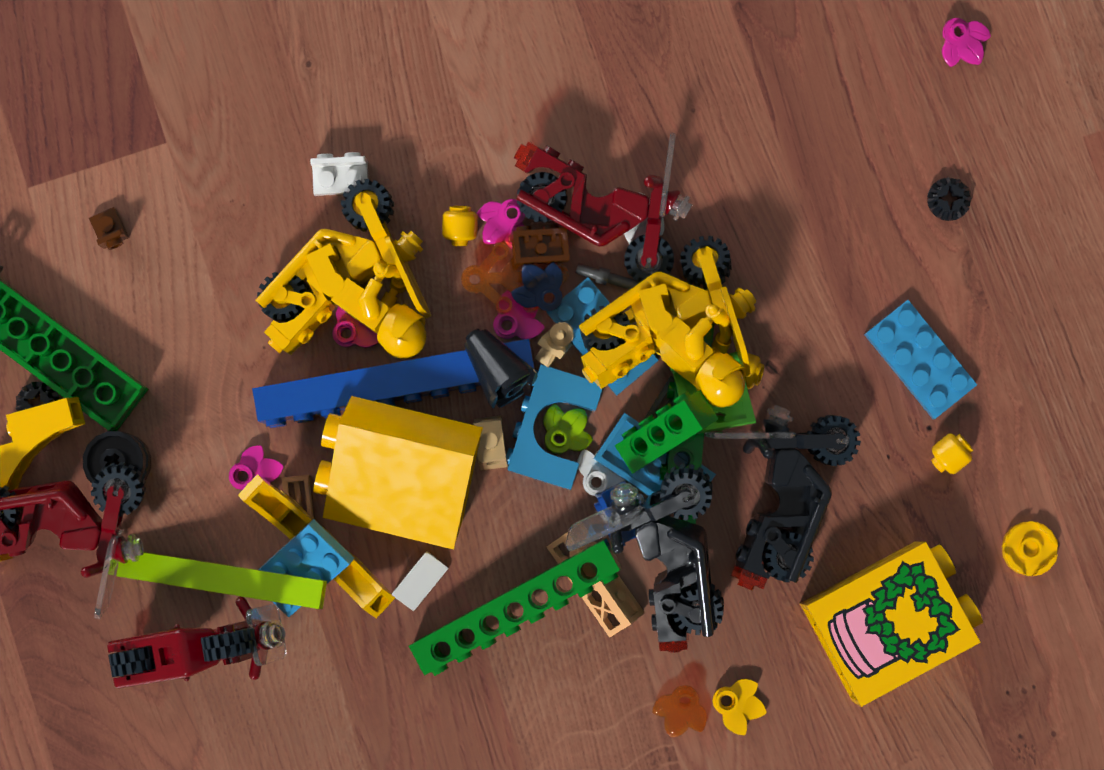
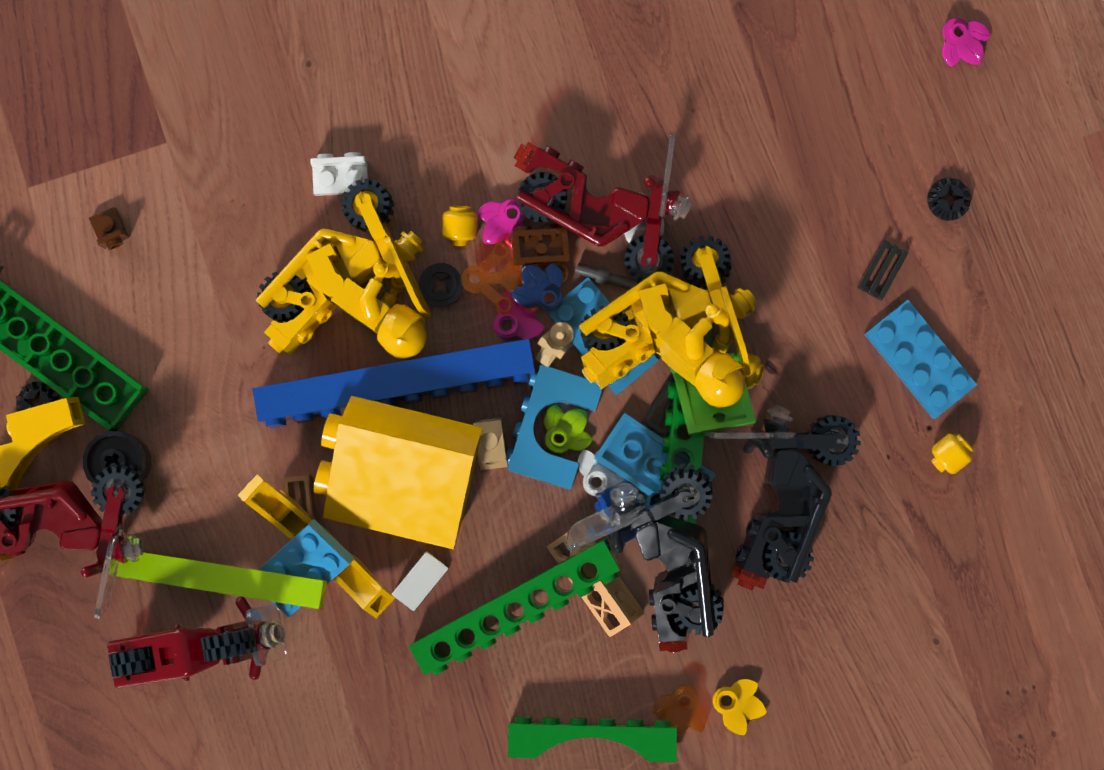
dark pink plate [229,445,284,490] -> none
dark pink plate [332,306,379,348] -> none
black cone [464,329,538,408] -> none
green brick [615,390,719,474] -> none
brick [799,541,983,707] -> none
yellow tile [1001,521,1058,576] -> none
none -> black gear [419,263,463,307]
none -> green arch [508,716,677,762]
none -> pearl dark grey tile [857,239,909,301]

